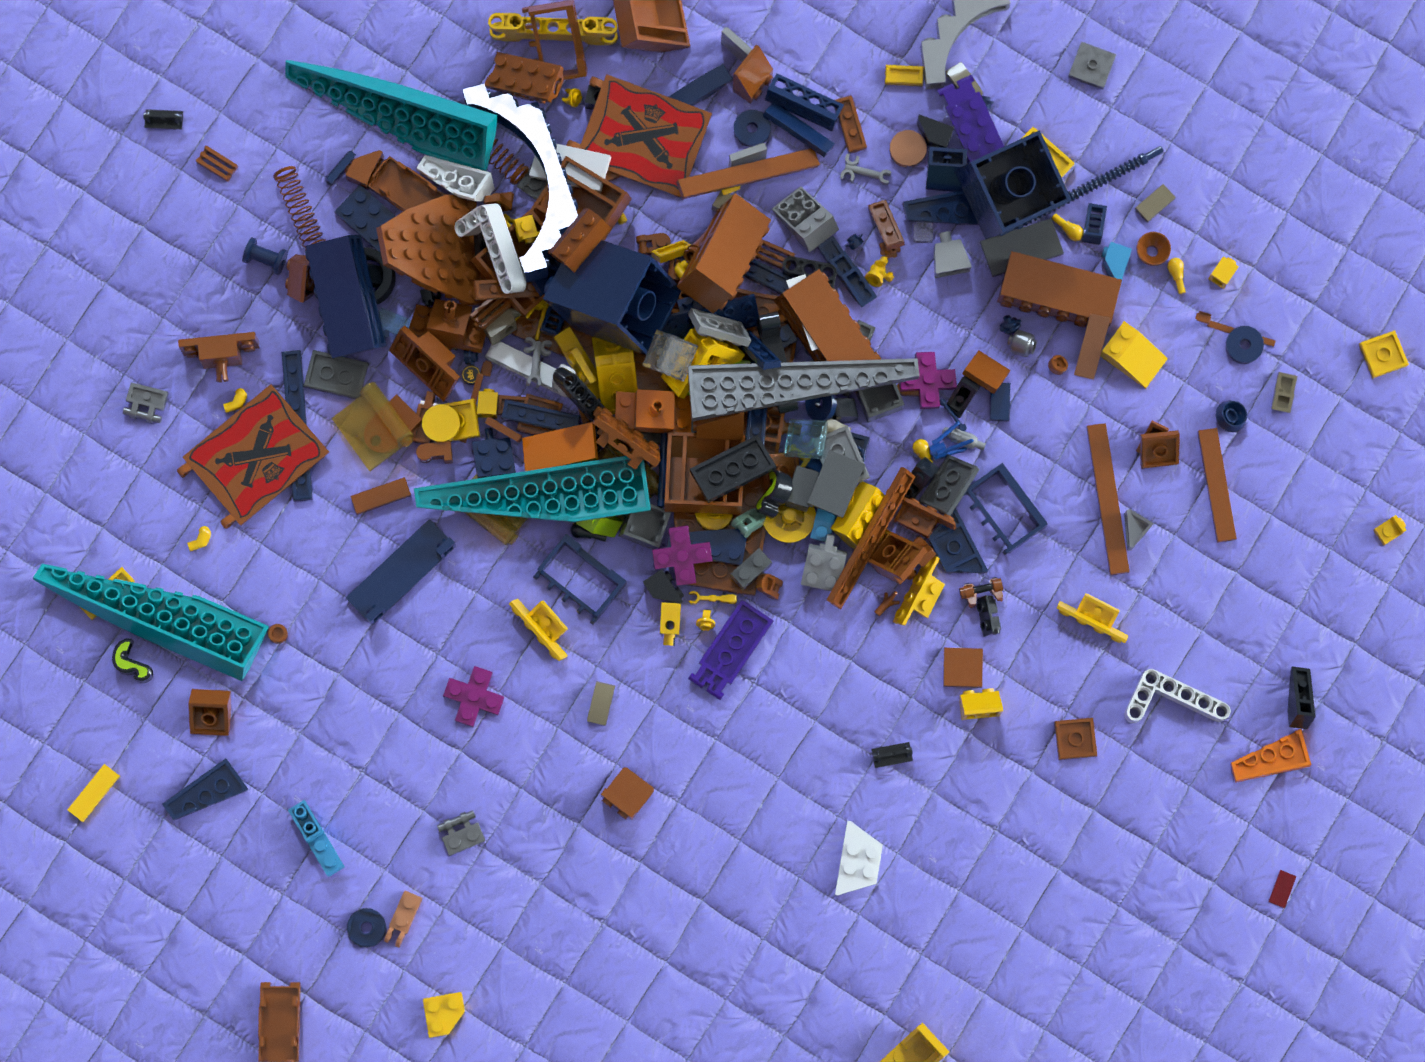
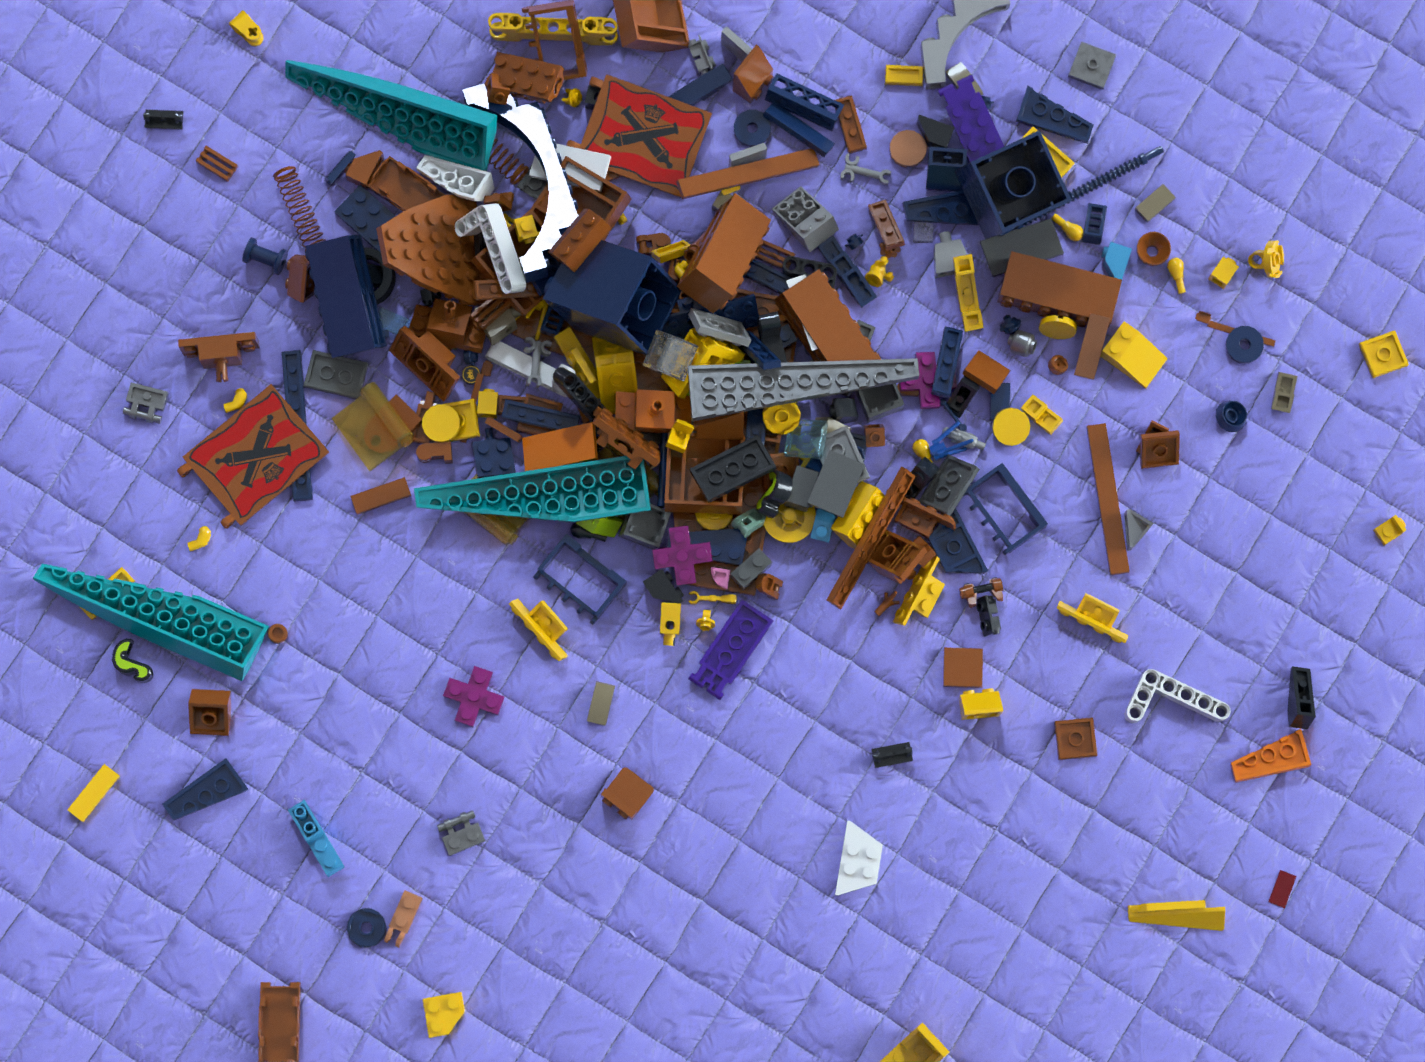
dark blue bracket [346,519,456,625] -> none
light grey hinge [801,534,847,591] -> none
dark blue tile [805,395,837,422] -> none
dark orange tile [1197,428,1237,543] -> none
none -> yellow piece [229,10,264,46]
none -> dark orange bracket [487,73,510,105]
none -> yellow bracket [666,419,694,453]
none -> light grey hinge [688,35,716,75]
none -> bright pink tile [711,567,730,590]
none -> yellow tile [762,402,801,435]
none -> dark orange bracket [864,424,885,447]
none -> dark blue tile [931,326,963,399]
none -> yellow slope [953,254,984,332]
none -> yellow tile [992,407,1031,446]
none -> dark blue wing [1016,86,1094,144]
none -> yellow slope [1021,394,1063,435]
none -> yellow tile [1039,315,1077,339]
none -> yellow wedge [1127,900,1225,931]
none -> yellow tile [1248,240,1284,278]

